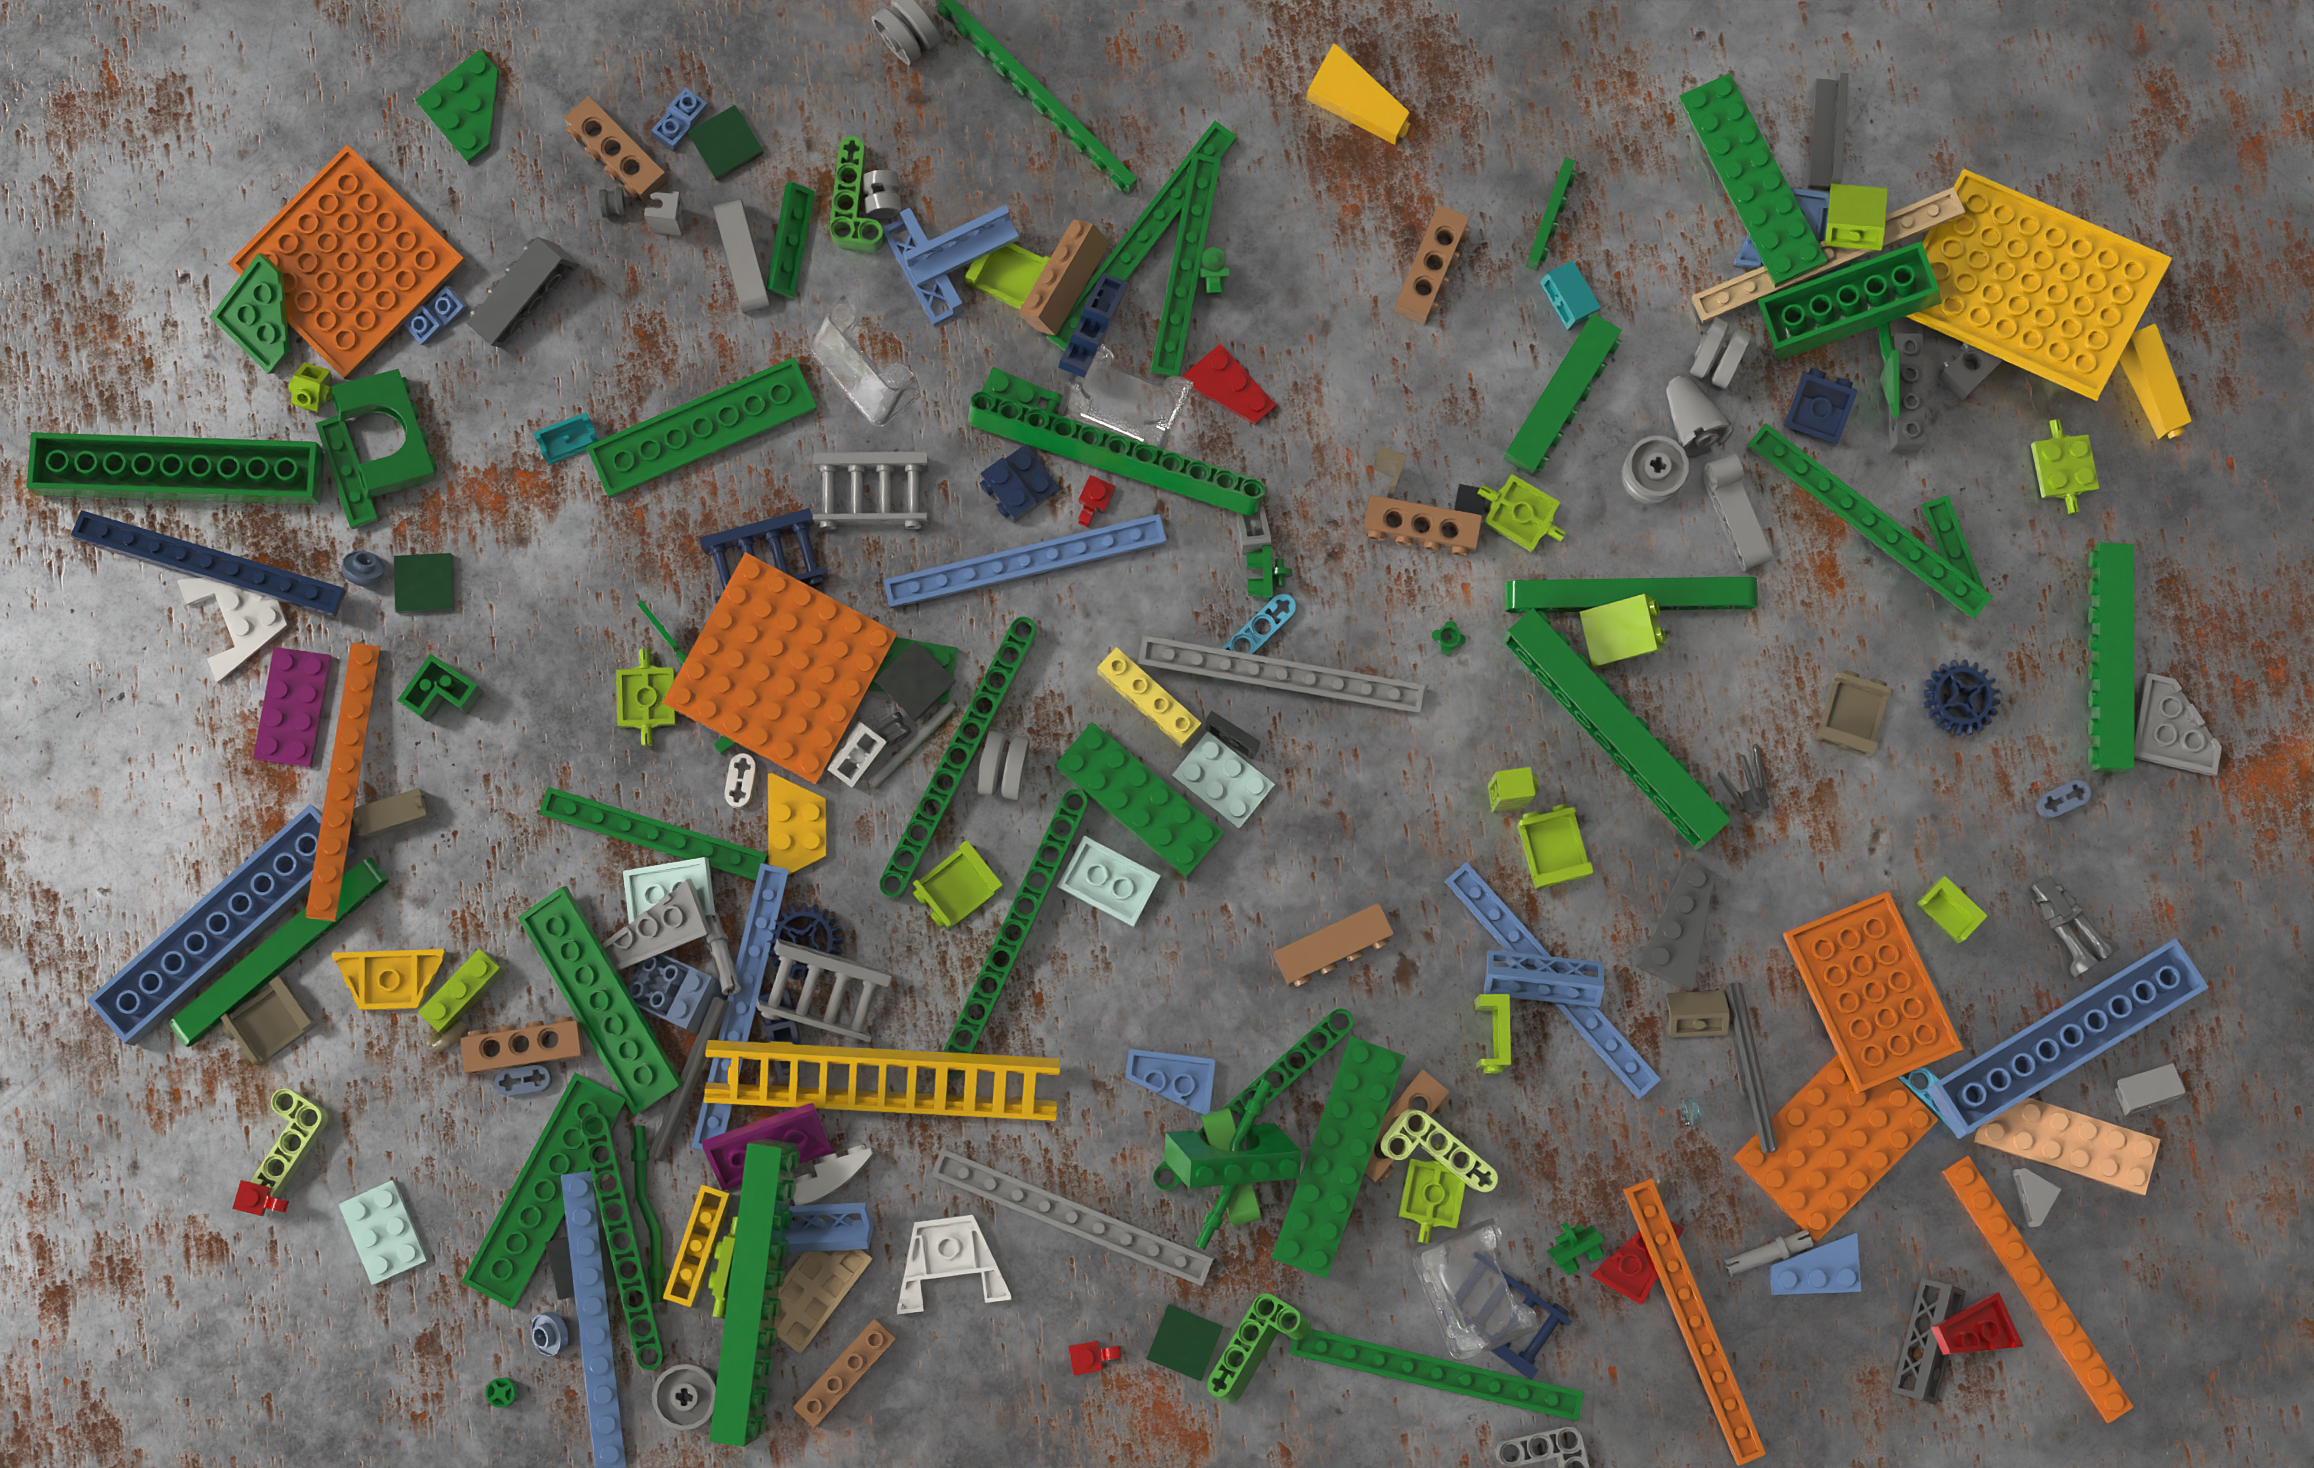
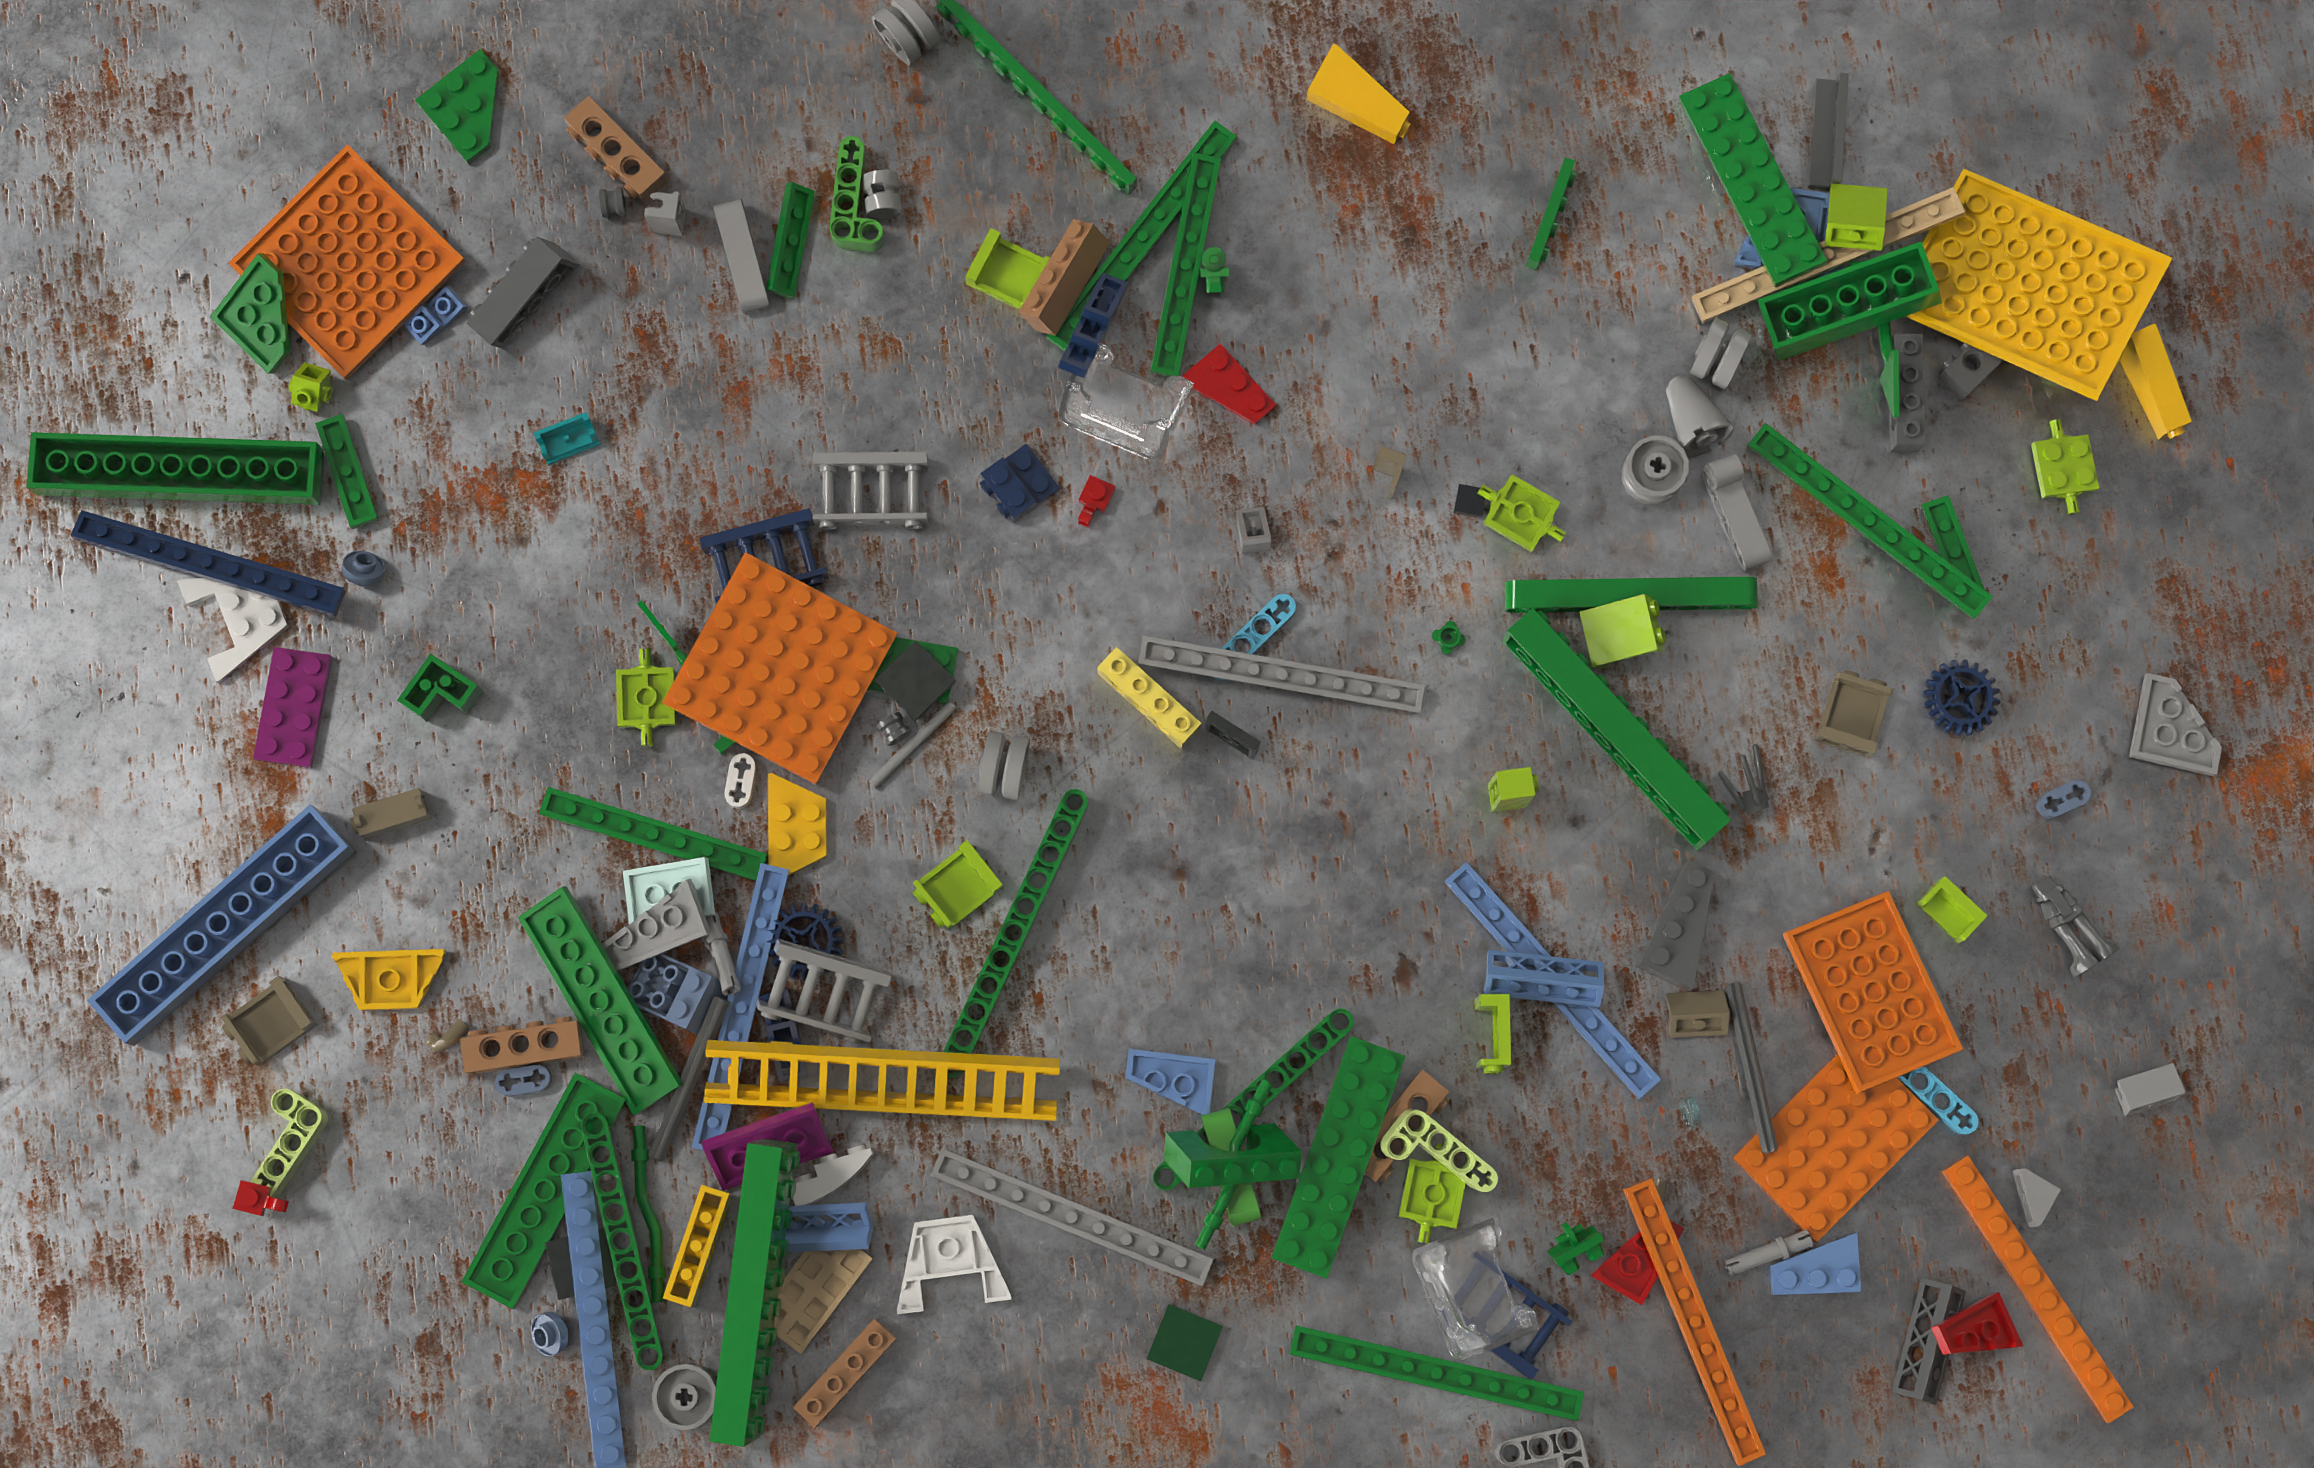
green beam [168,857,389,1047] -> none
orange plate [306,642,380,922] -> none
green arch [331,369,437,499] -> none
light aqua plate [339,1180,428,1285] -> none
dark green tile [394,553,454,613] -> none
lime brick [417,948,506,1034] -> none
green wheel [485,1377,519,1408] -> none
green plate [586,357,818,499] -> none
medium blue slope [651,87,708,151] -> none
dark green tile [687,105,764,181] -> none
lime plate [708,1216,738,1318] -> none
clear windscreen [811,295,921,426] -> none
white brick [825,721,886,788] -> none
green beam [879,617,1037,900] -> none
medium blue fence [882,207,963,326] -> none
medium blue plate [883,514,1166,609] -> none
medium blue fence [903,205,1019,287] -> none
green beam [968,391,1265,516] -> none
green plate [982,367,1065,414] -> none
green brick [1055,722,1224,880] -> none
light aqua plate [1057,836,1161,928] -> none
red plate [1068,1341,1122,1376] -> none
light aqua plate [1172,731,1275,830] -> none
bright green beam [1207,1293,1311,1403] -> none
green hips [1246,545,1293,602] -> none
medium nougat brick [1273,903,1394,987] -> none
medium nougat brick [1362,495,1482,557] -> none
medium nougat brick [1394,204,1471,325] -> none
green brick [1503,313,1622,476] -> none
lime panel [1517,804,1594,890] -> none
teal hinge [1540,260,1601,330] -> none
dark blue plate [1783,368,1858,444] -> none
medium blue brick [1926,938,2209,1139] -> none
light nougat plate [1974,1097,2160,1196] -> none
green brick [2088,542,2134,773] -> none

